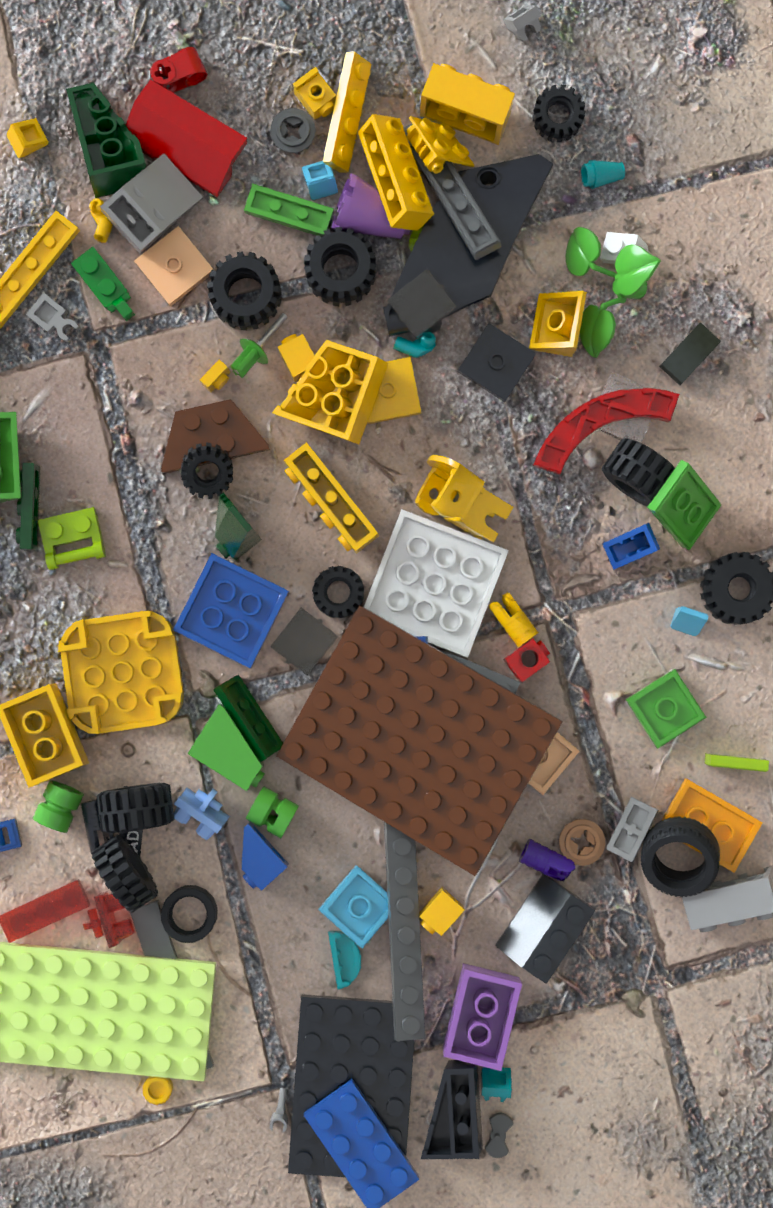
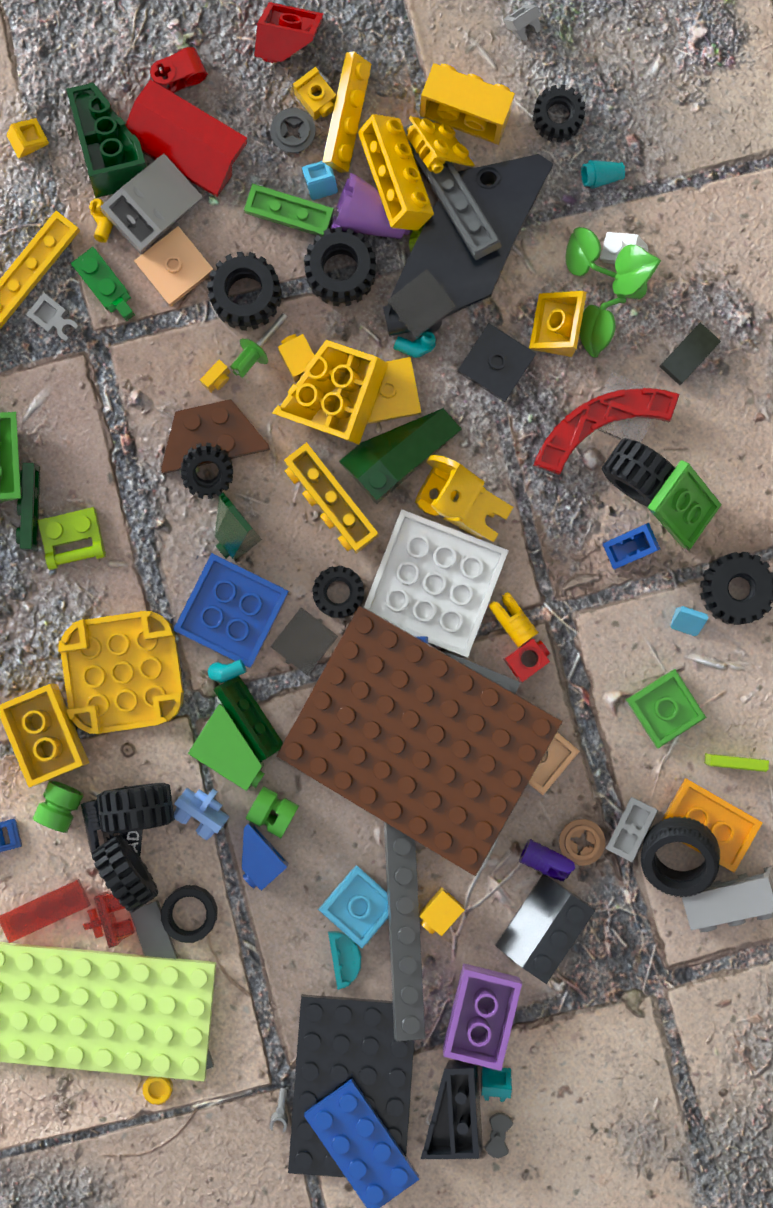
none -> teal arm [208,659,247,683]
none -> red slope [254,2,324,63]
none -> dark green wedge [339,408,462,504]

